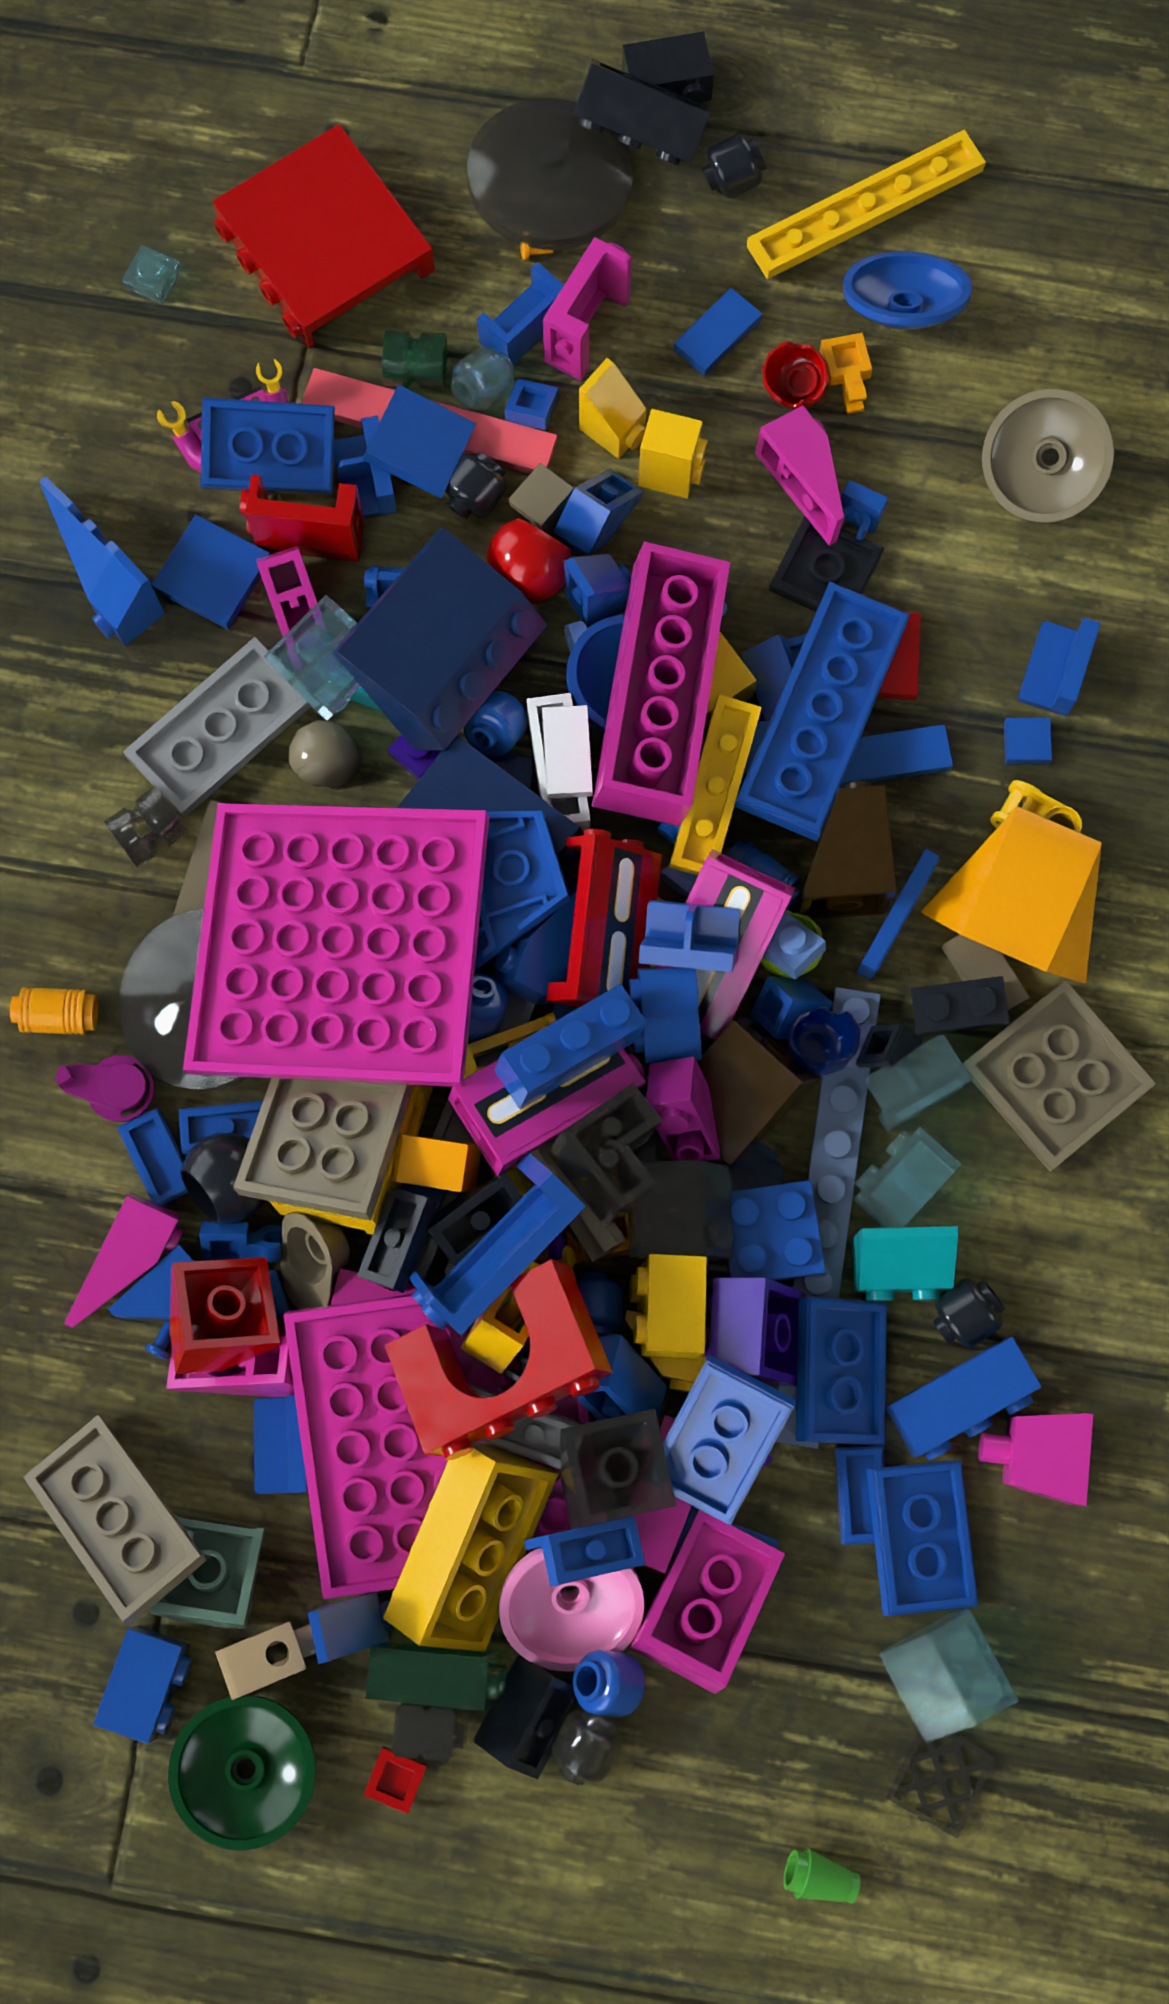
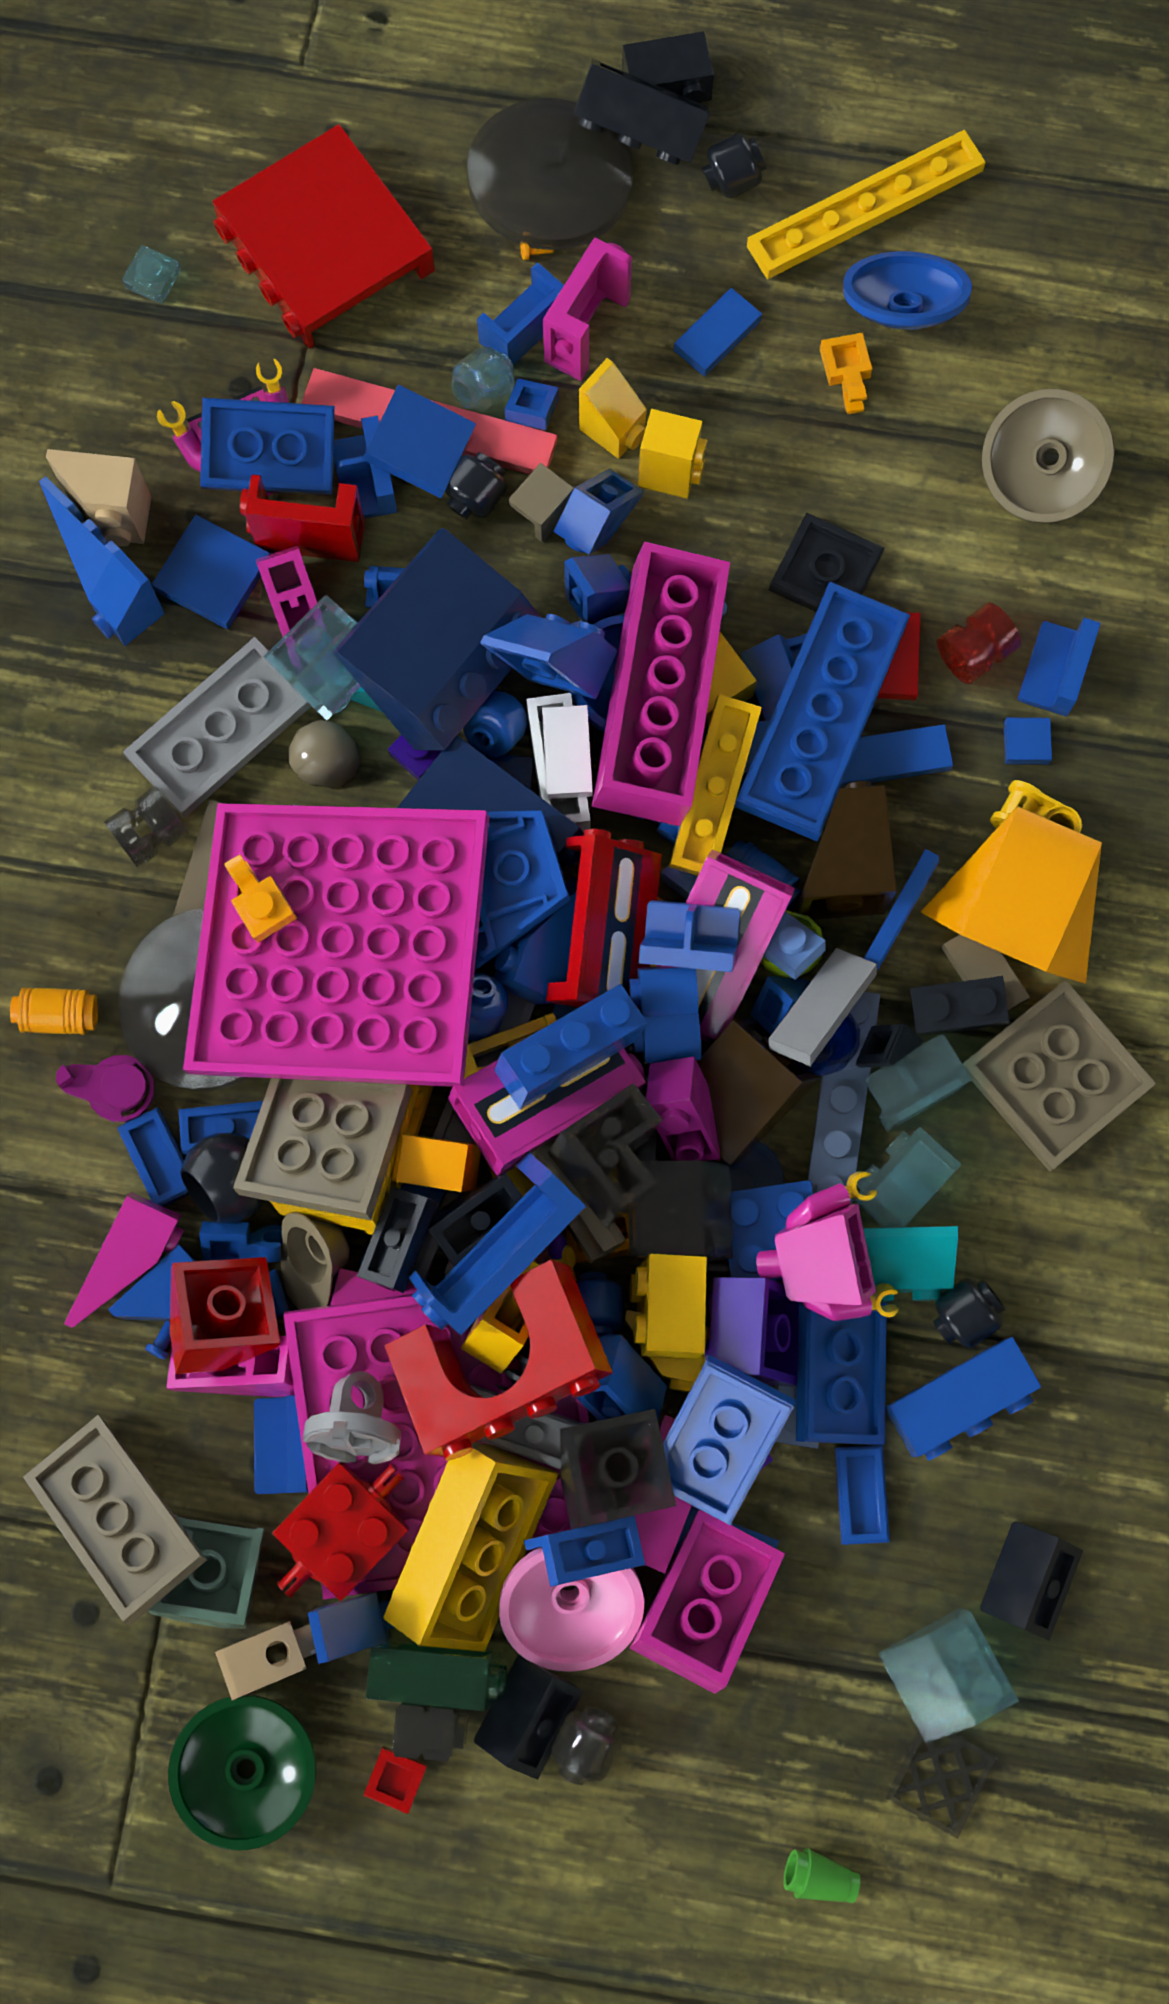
blue brick [93,1625,193,1744] -> none
clear green wheel [382,330,448,390] -> none
red helmet [486,518,571,605] -> none
blue head [573,1649,645,1717] -> none
dark pink slope [755,405,844,546] -> none
red hair [762,341,830,409] -> none
blue tile [840,480,888,540] -> none
blue tile [866,1460,978,1616] -> none
dark pink torso [978,1413,1094,1506] -> none
none -> tan slope [46,449,152,546]
none -> light orange plate [224,854,297,943]
none -> red plate [272,1462,410,1601]
none -> light grey tile [303,1371,401,1464]
none -> blue slope [480,614,618,699]
none -> torso [756,1171,899,1321]
none -> light grey tile [769,948,877,1066]
none -> clear red wheel [937,602,1021,684]
none -> black panel [980,1521,1083,1641]

